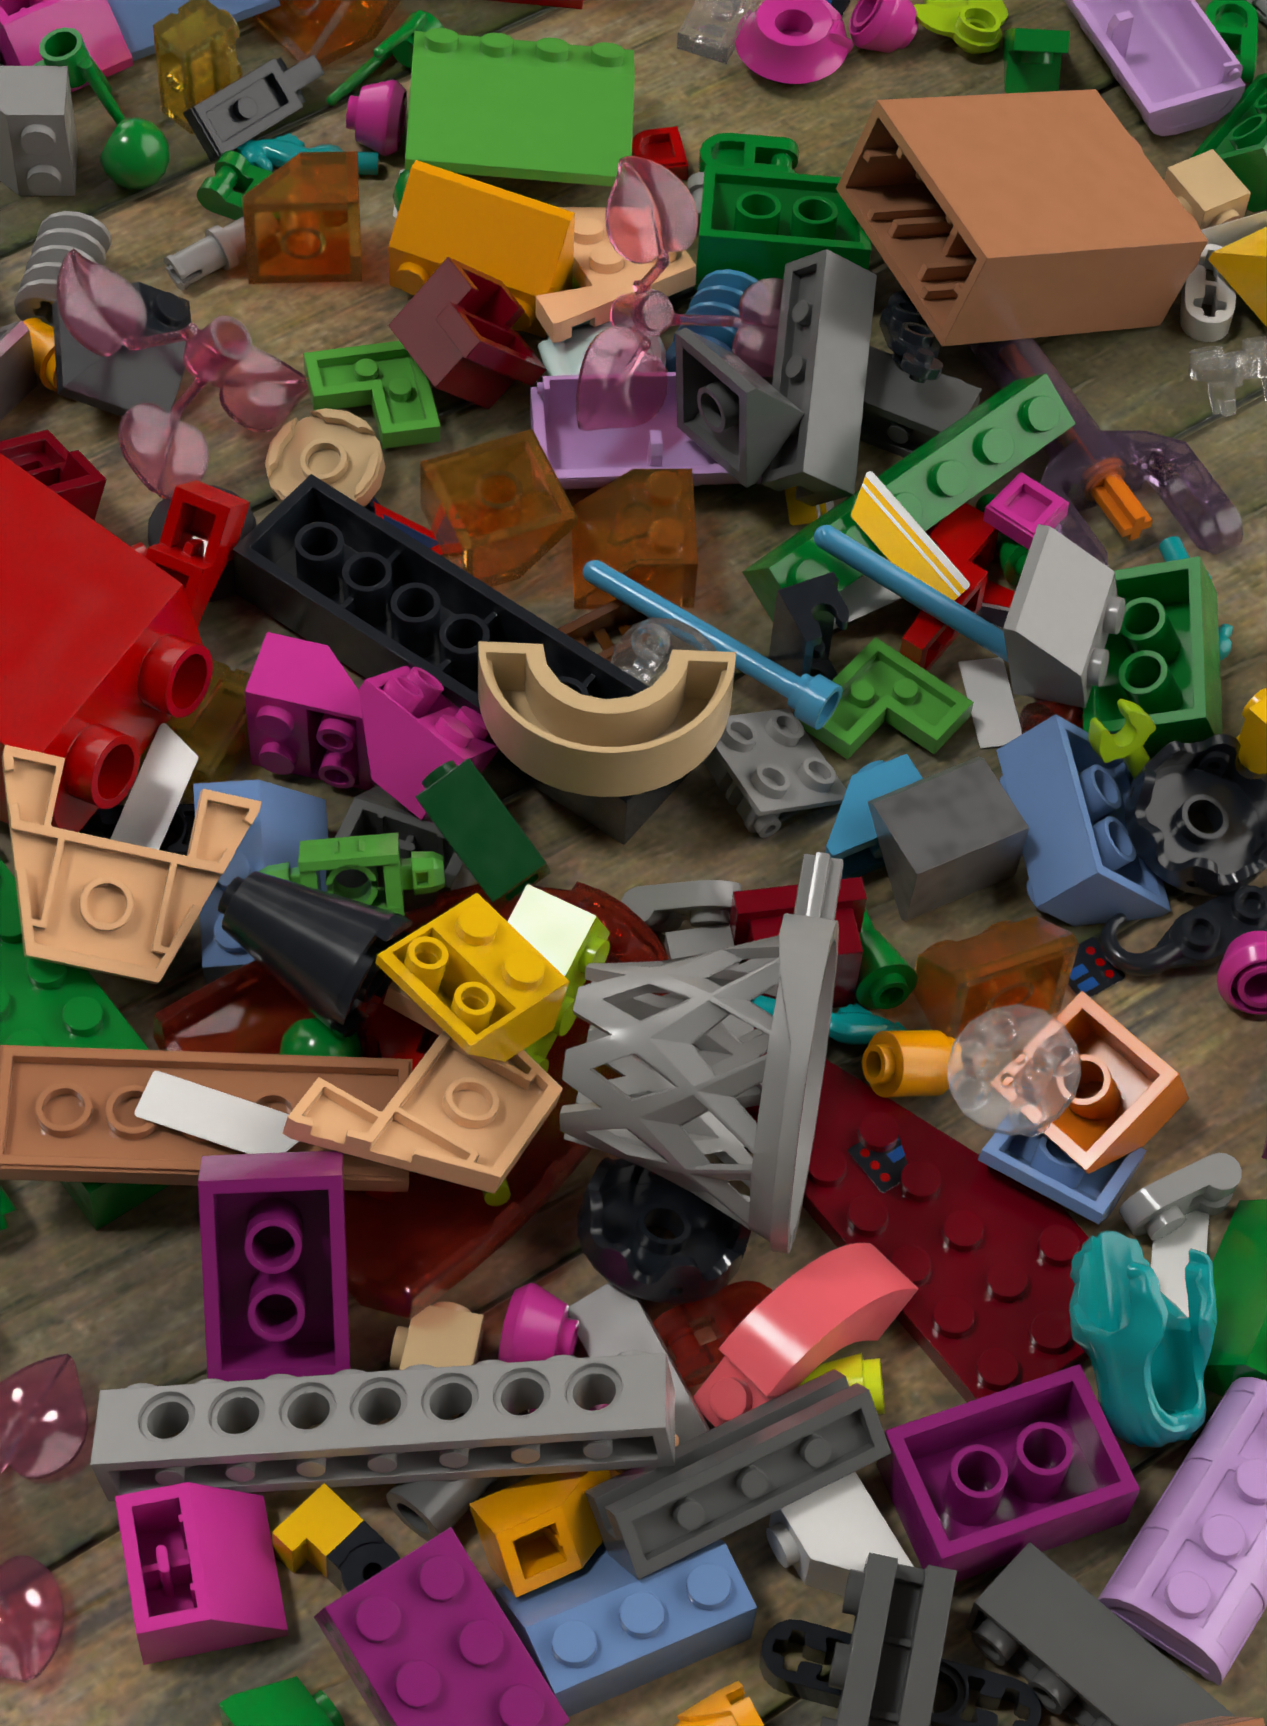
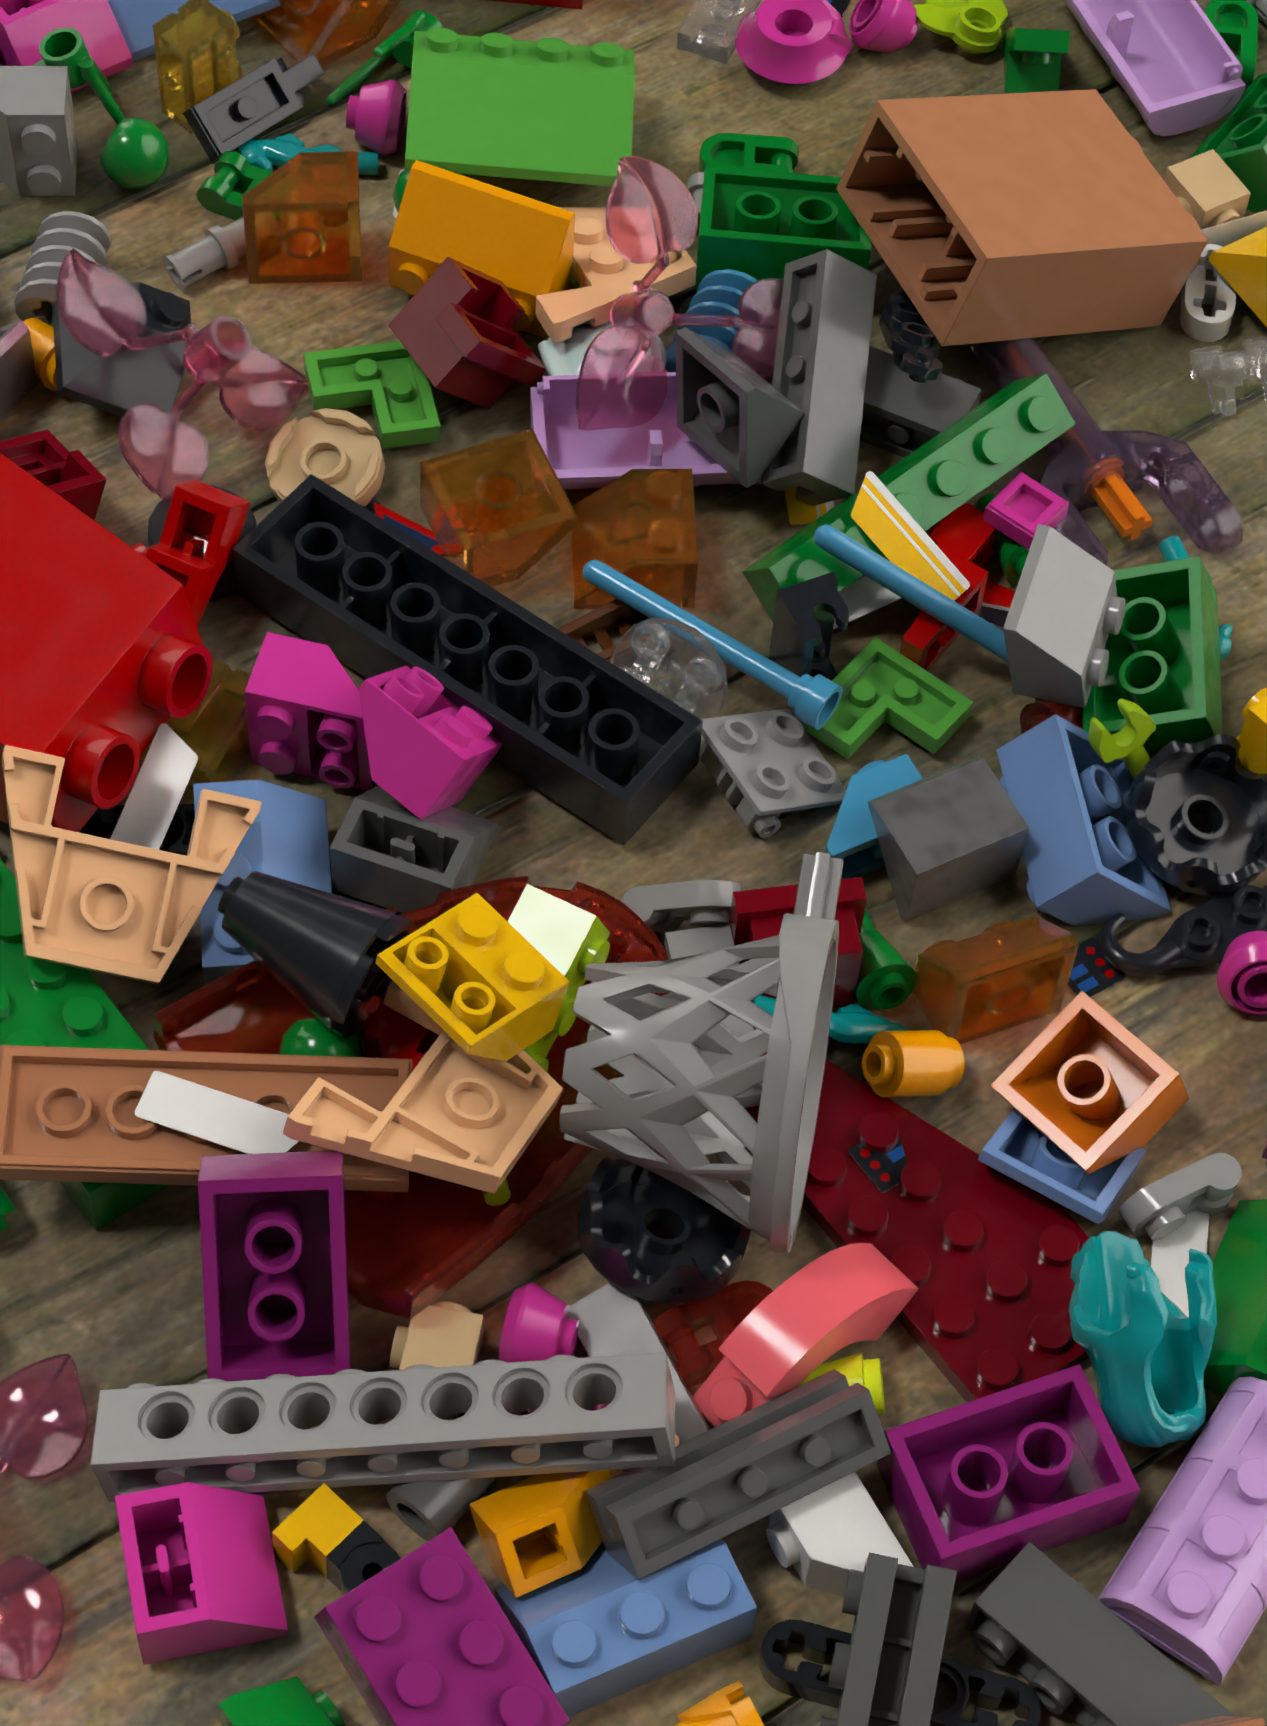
bright green piece [258,833,446,916] -> none
dark green brick [415,758,551,911] -> none
tan brick [478,641,736,797] -> none
red tile [631,126,689,183] -> none
clear plate [947,1004,1081,1137] -> none
white sticker [958,657,1023,748] -> none

